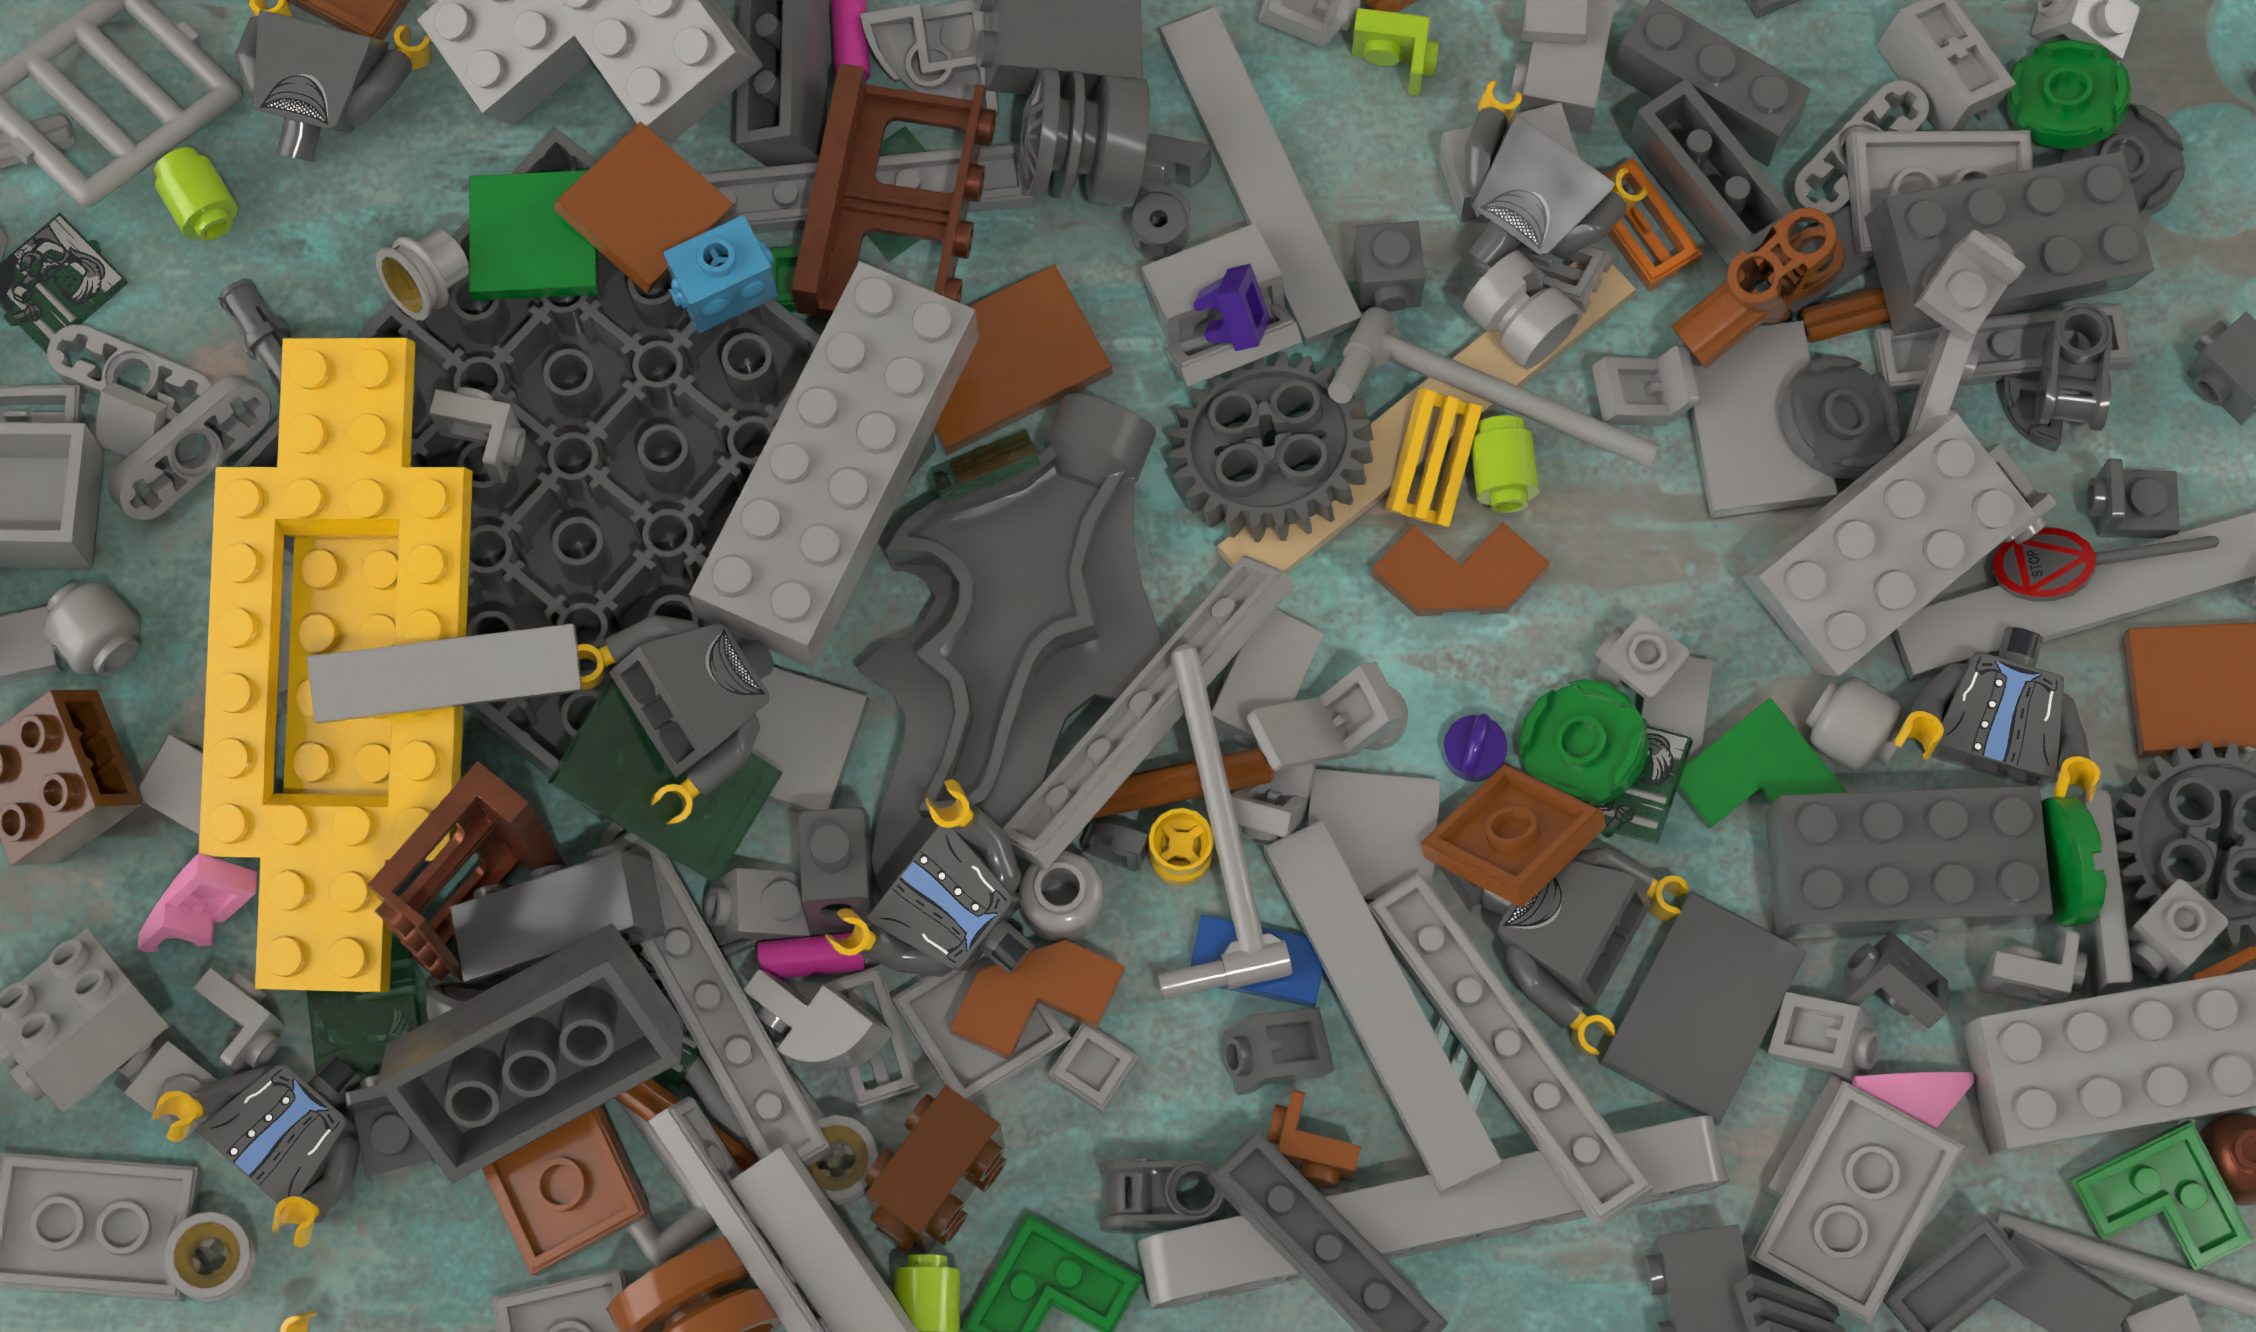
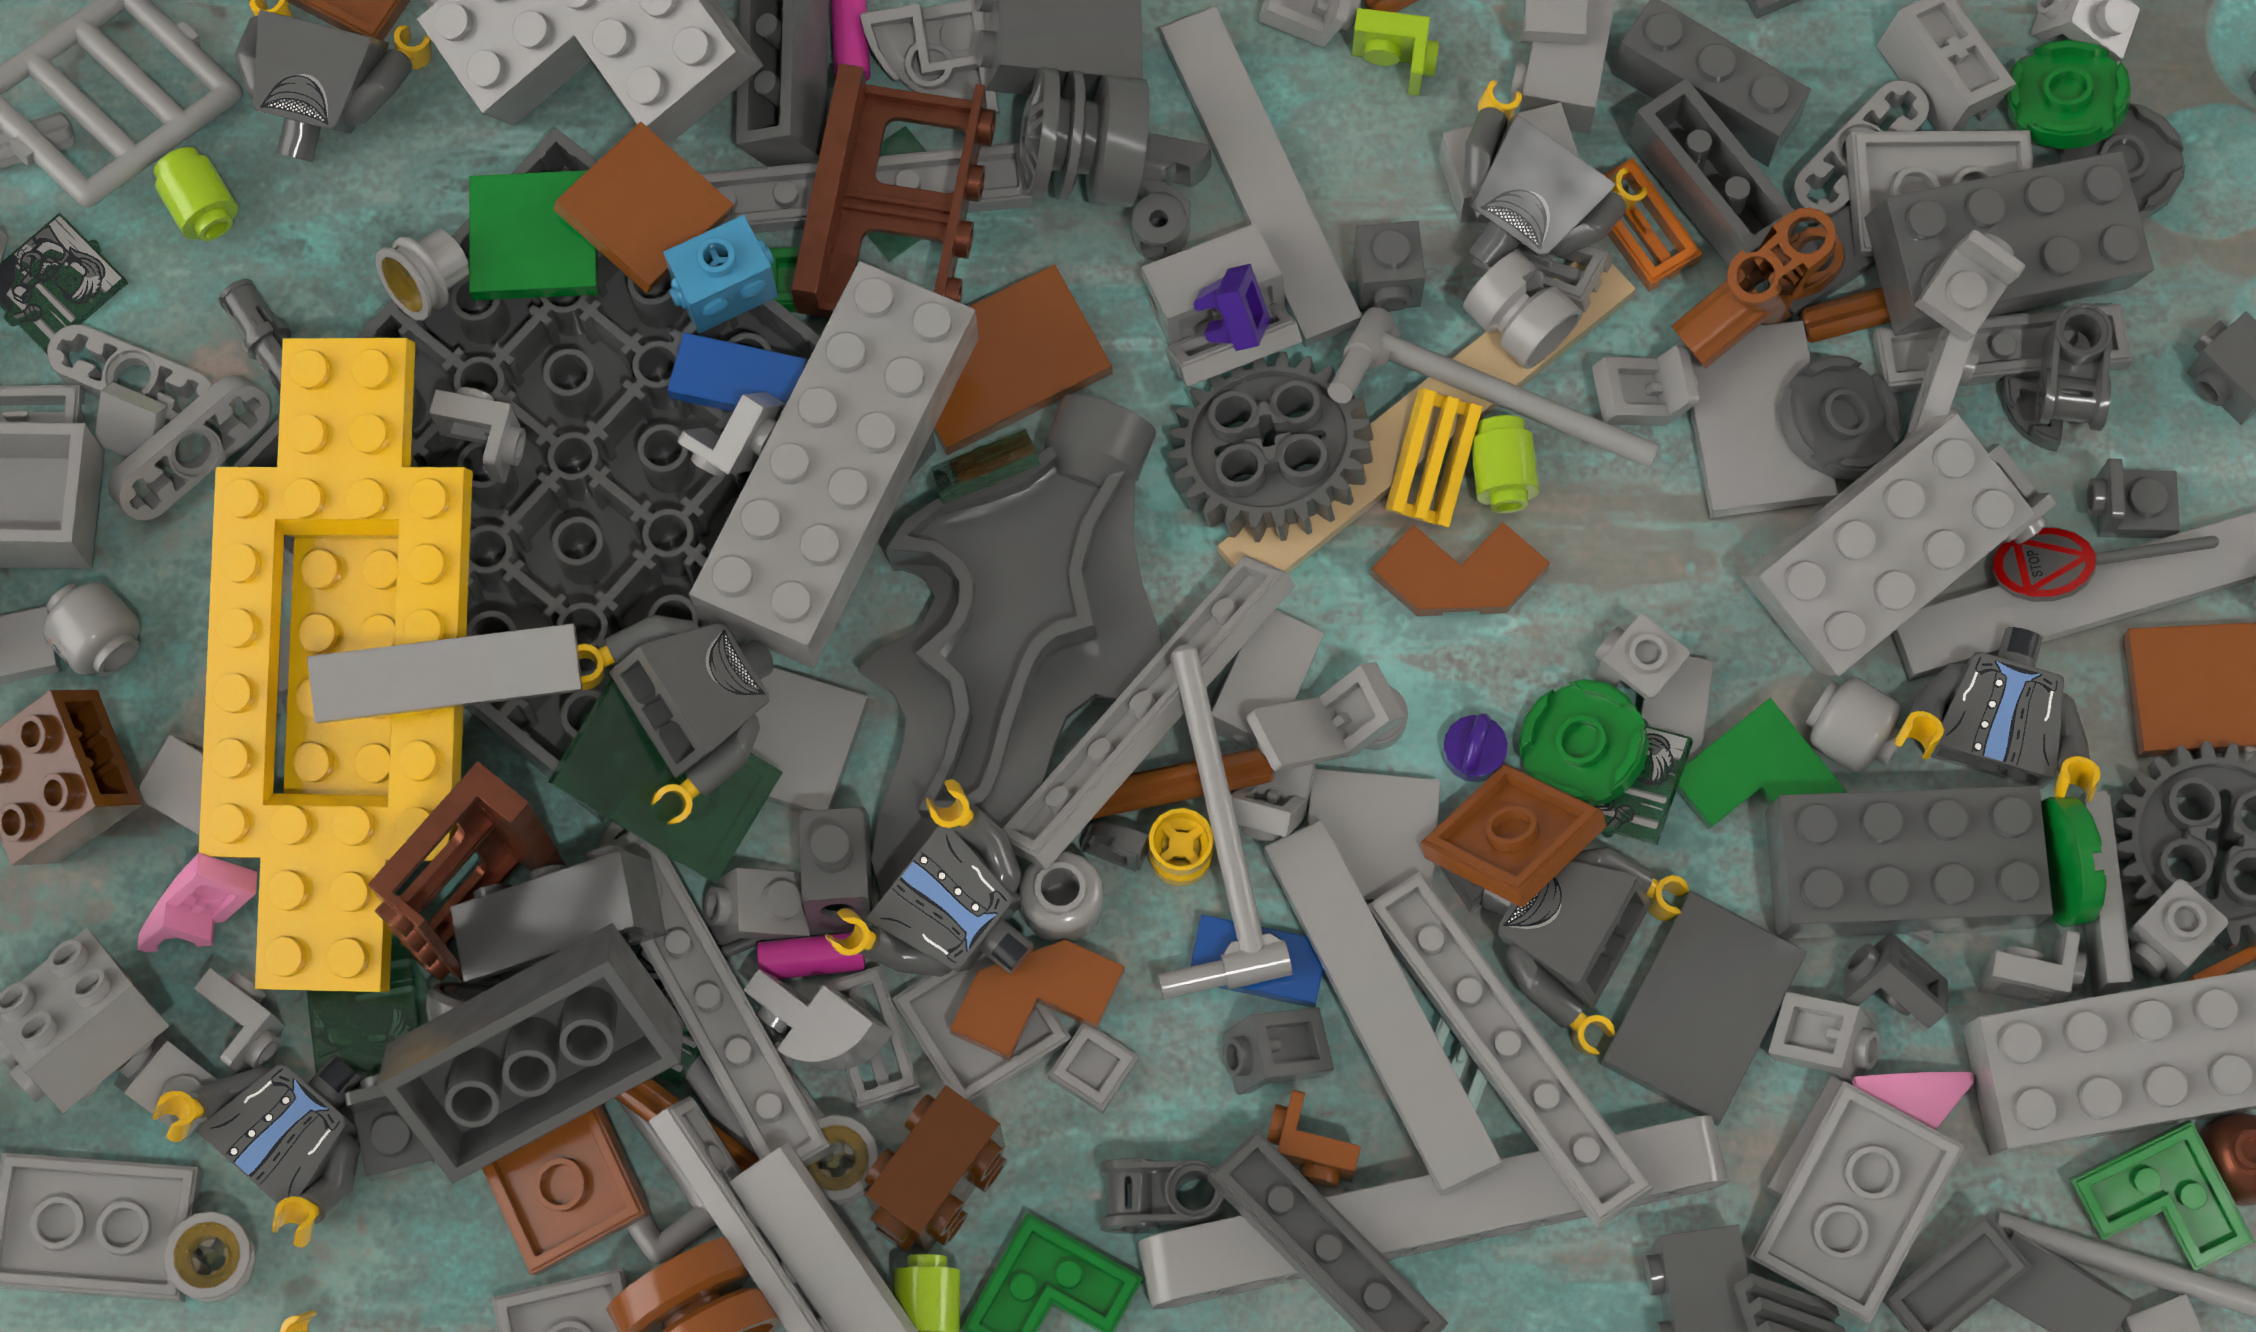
none -> blue tile [667,333,807,412]
none -> light grey bracket [677,392,786,477]

